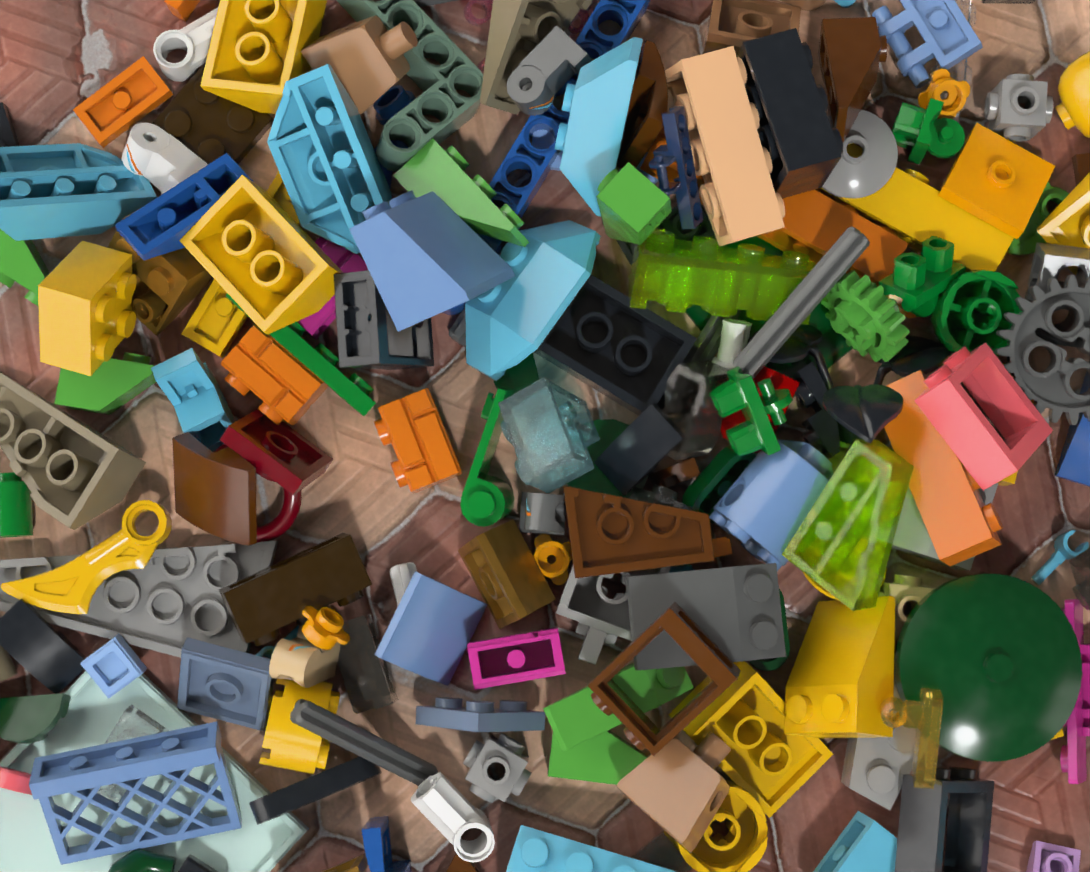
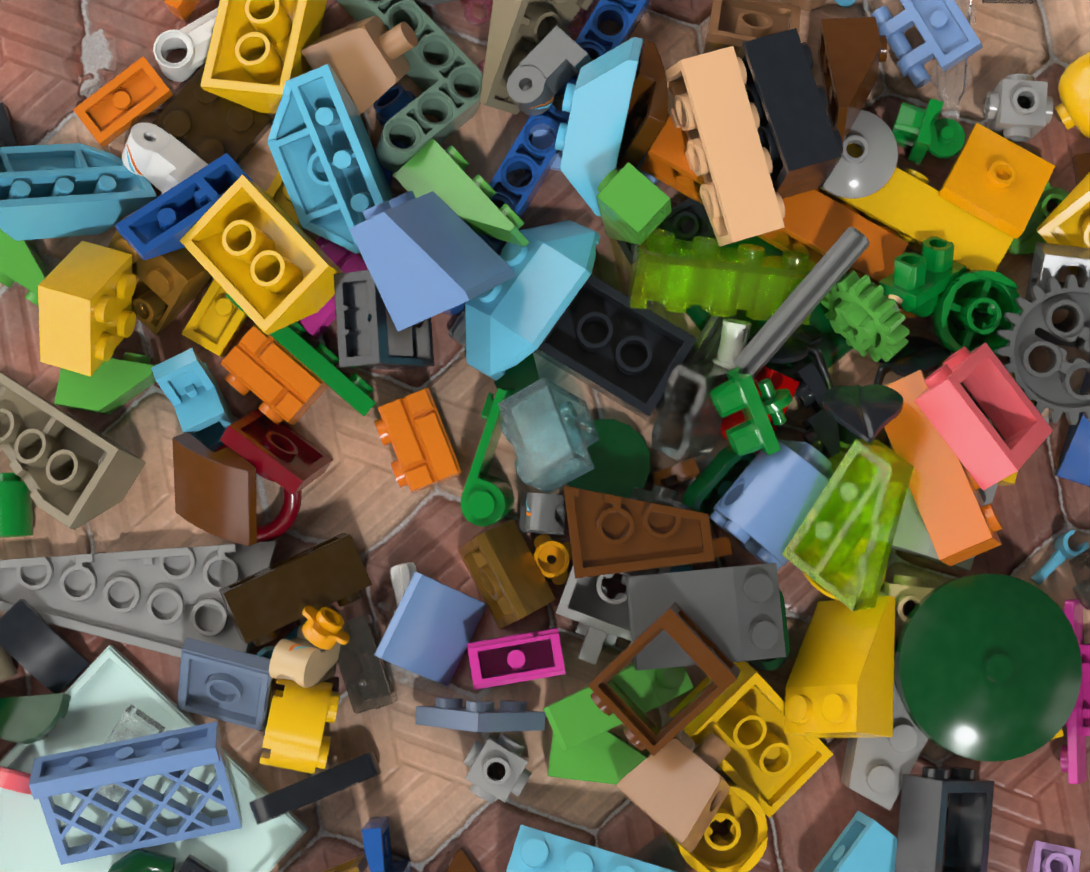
yellow piece [1,500,172,614] -> none
light blue tile [80,633,147,699] -> none
dark grey axle [290,699,438,786] -> none
white piece [411,772,495,863] -> none
black slope [594,403,686,496] -> none
dark blue piece [649,106,703,229] -> none
clear yellow piece [880,688,943,789] -> none
light orange plate [918,68,970,119] -> none

